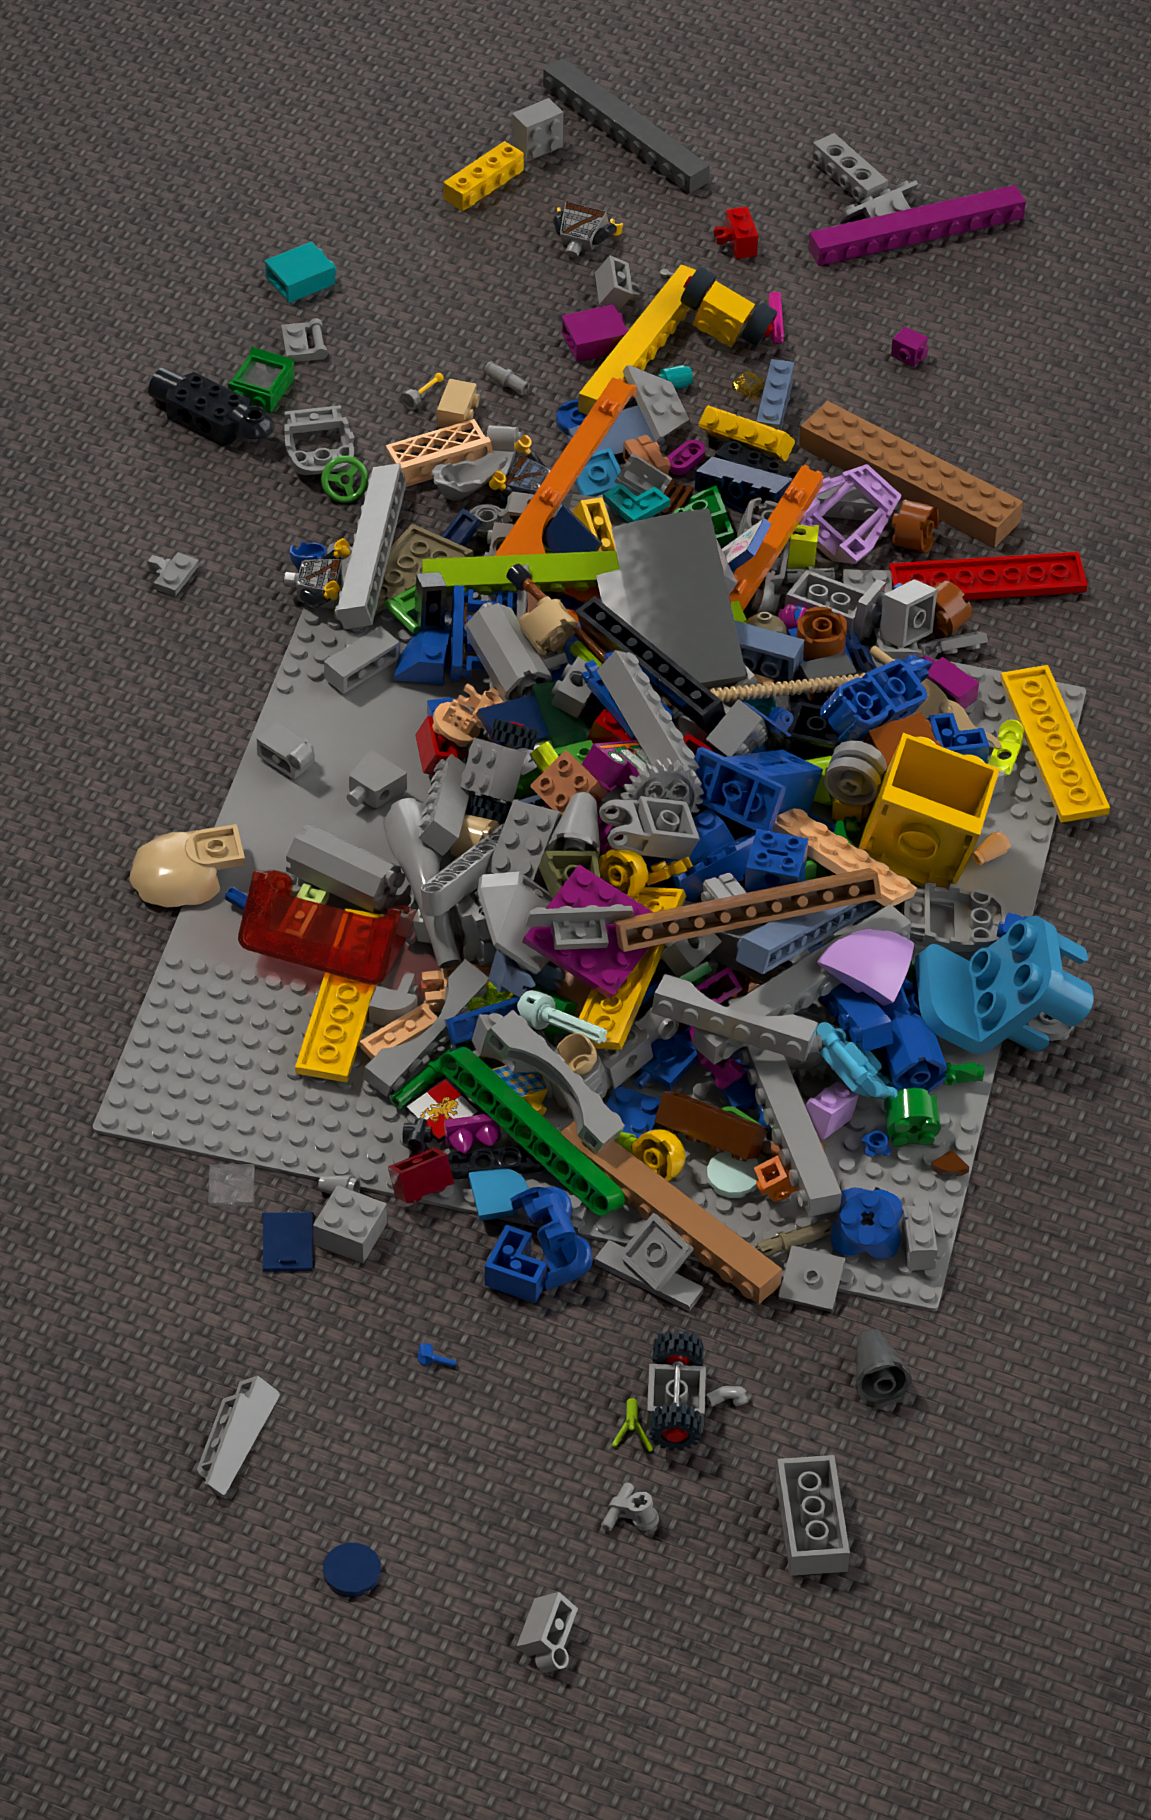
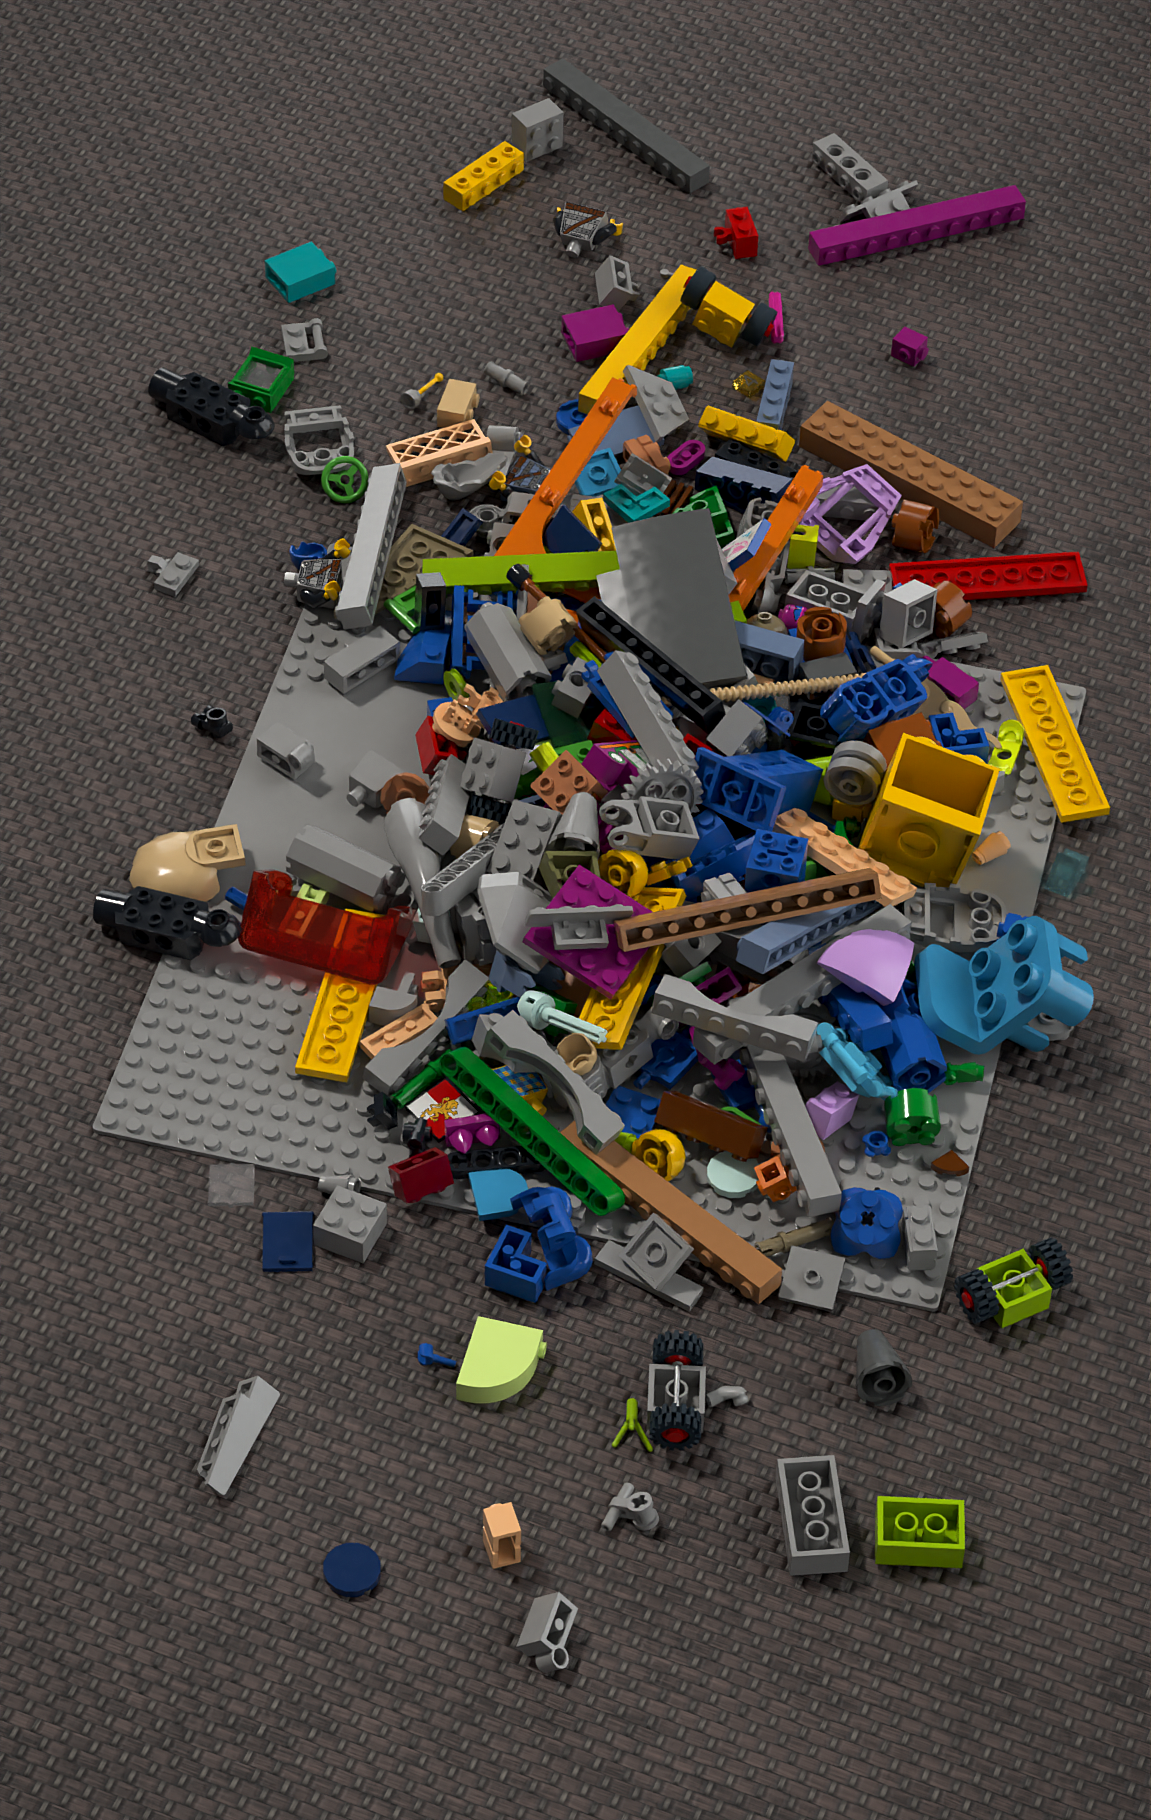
none -> black brick [93,886,242,960]
none -> black plate [191,705,233,738]
none -> black tile [367,1091,398,1130]
none -> nougat tile [380,772,430,814]
none -> lime piece [443,669,469,704]
none -> yellowish green brick [456,1316,547,1403]
none -> light nougat piece [483,1502,521,1569]
none -> lime brick [875,1496,965,1568]
none -> brick [954,1237,1073,1329]
none -> clear light blue slope [1045,848,1089,897]

